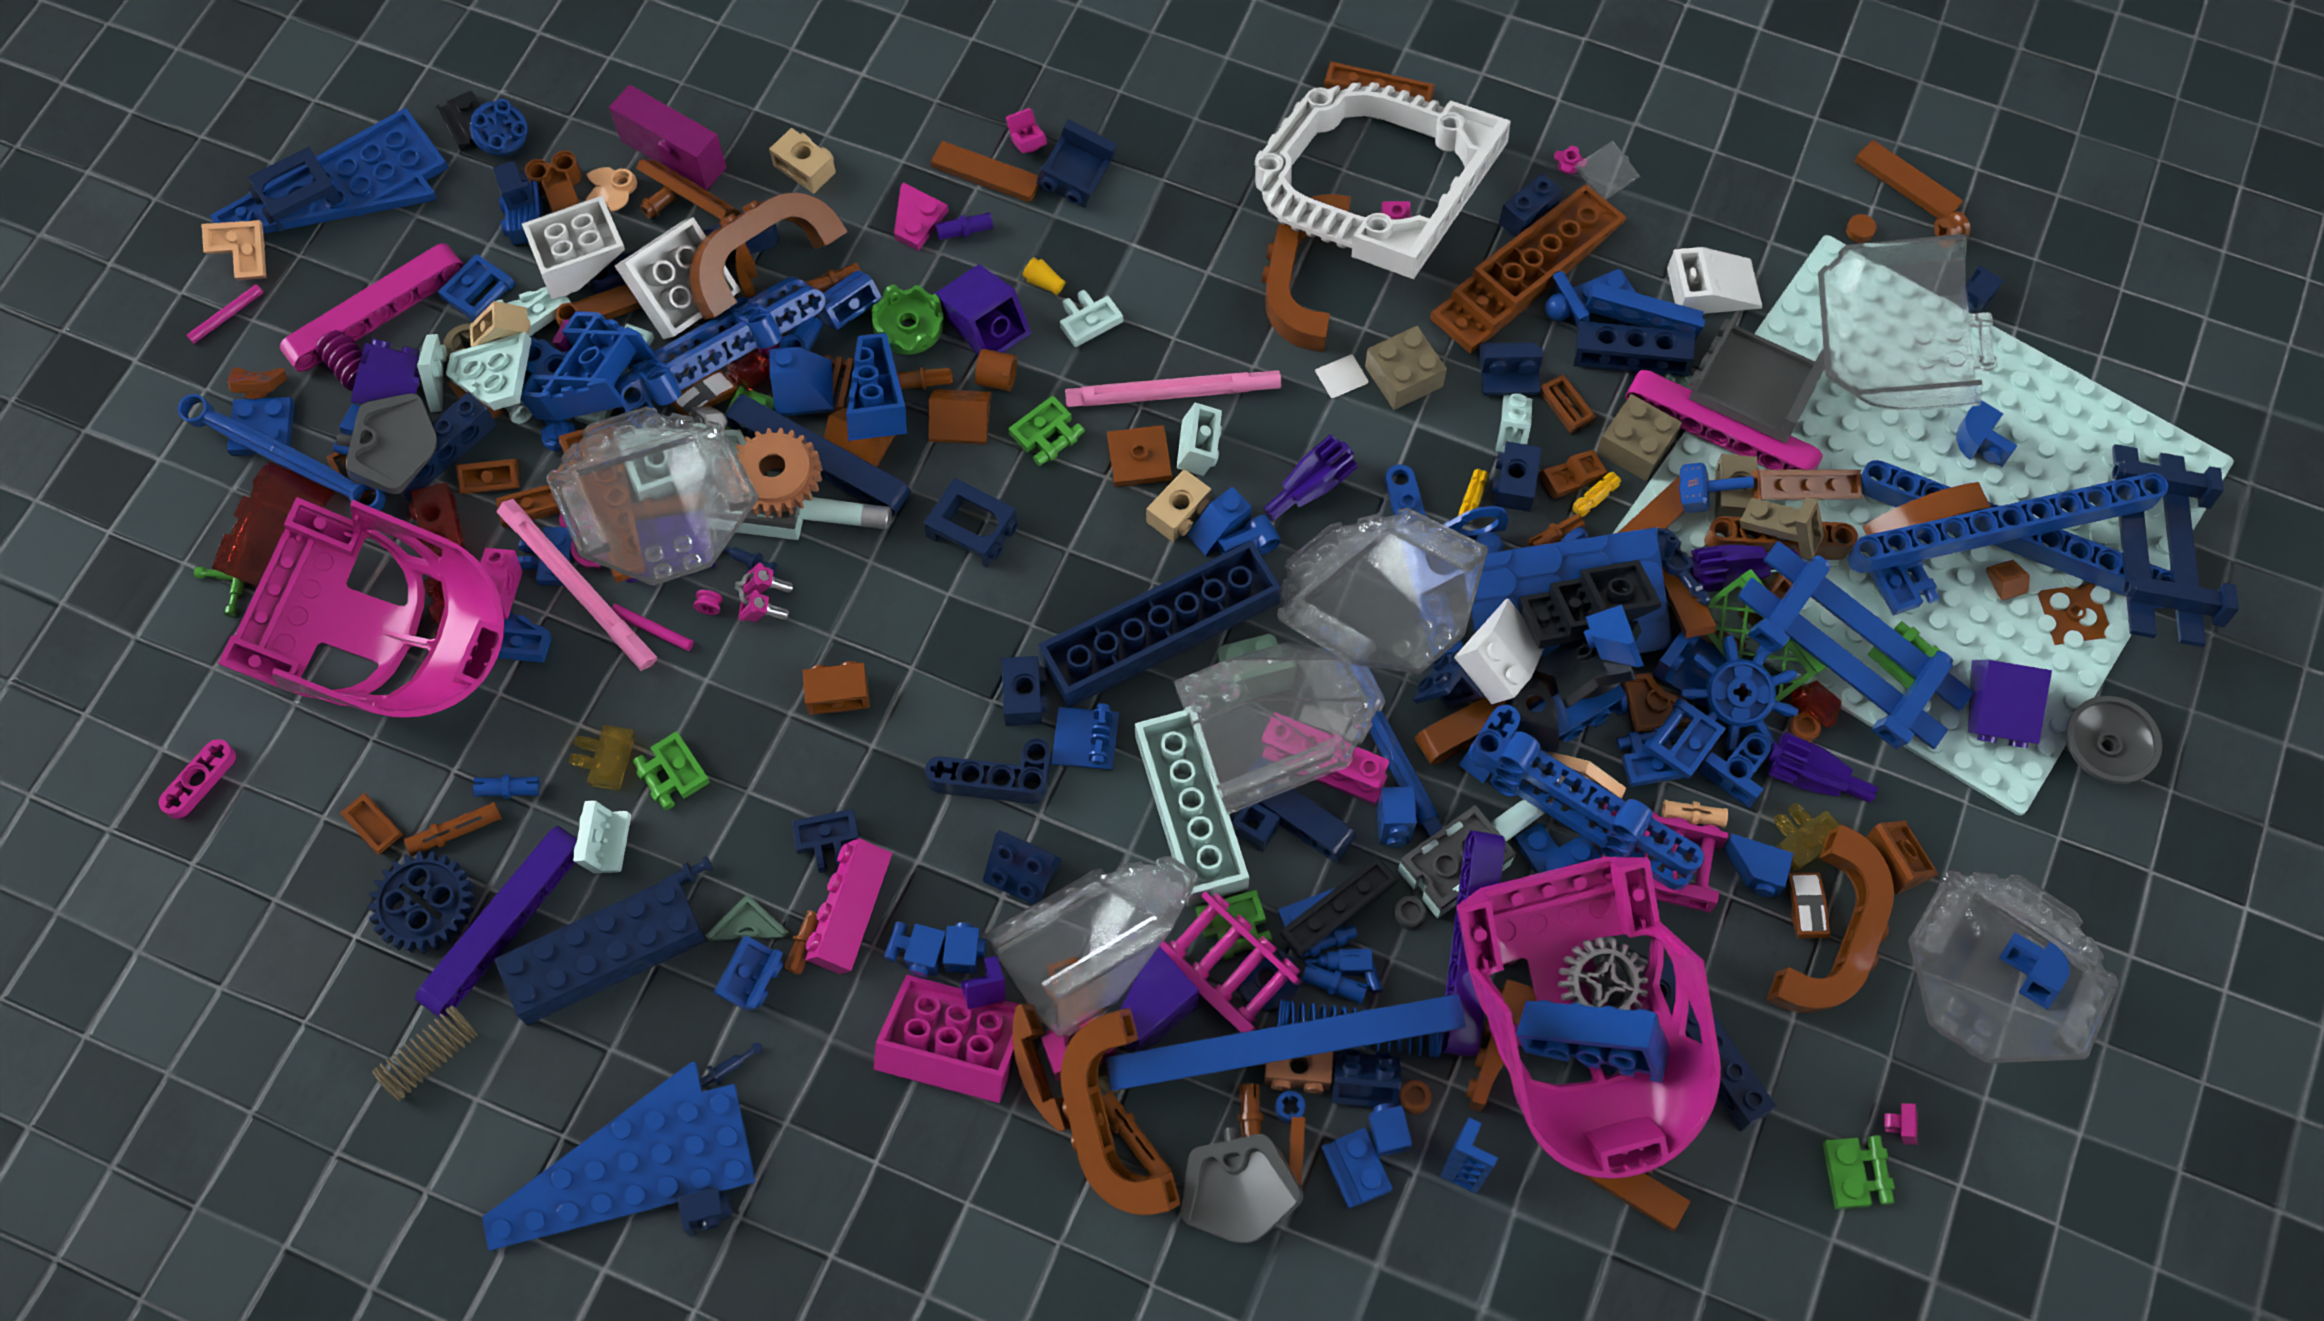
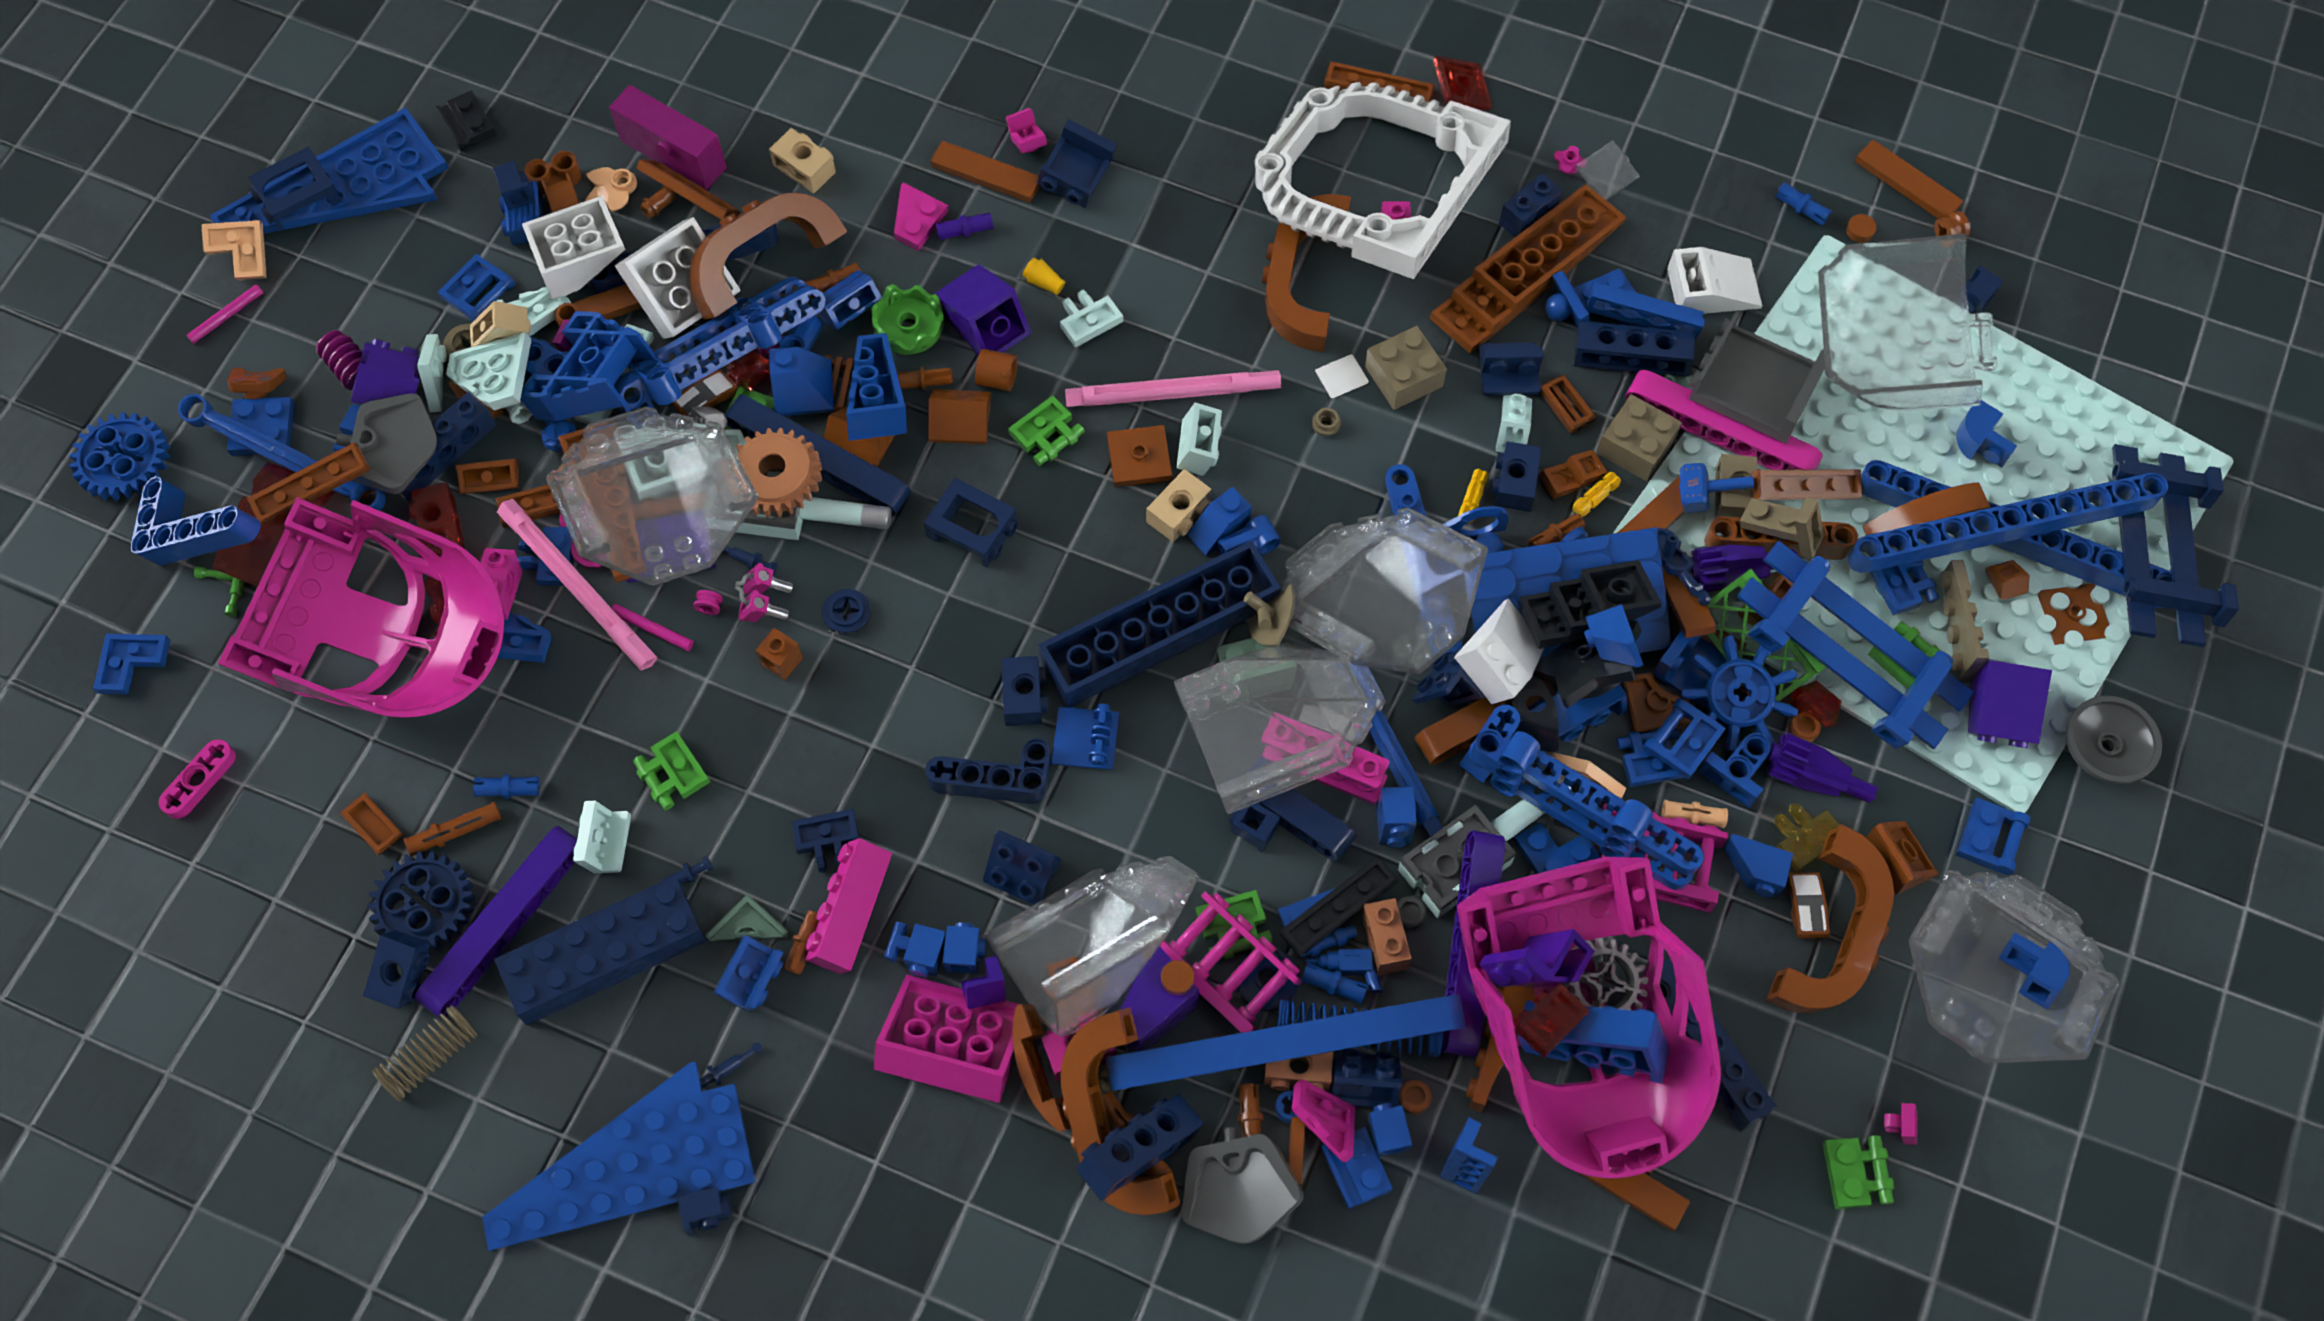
dark pink beam [280,243,464,372] -> none
blue tile [470,99,527,156] -> none
clear yellow hinge [569,725,636,791] -> none
dark orange slope [735,243,758,298] -> none
dark orange brick [802,661,870,715] -> none
light aqua brick [1135,707,1249,907] -> none
dark purple piece [1263,435,1358,521] -> none
none -> blue gear [69,412,170,501]
none -> blue plate [93,634,171,695]
none -> blue beam [131,476,261,565]
none -> dark orange tile [247,442,371,526]
none -> dark blue brick [363,930,431,1009]
none -> dark orange brick [755,628,803,681]
none -> dark blue gear [822,589,871,635]
none -> dark blue brick [1076,1094,1204,1201]
none -> dark orange tile [1161,960,1194,995]
none -> dark tan shield [1244,584,1295,647]
none -> dark pink wing [1292,1078,1355,1163]
none -> dark tan plate [1312,408,1341,436]
none -> nougat brick [1361,898,1412,976]
none -> clear red slope [1433,55,1492,111]
none -> dark purple piece [1480,929,1595,988]
none -> clear red bracket [1513,983,1590,1058]
none -> blue pin [1775,182,1832,226]
none -> dark tan wing [1940,560,1990,683]
none -> blue plate [1956,797,2031,875]

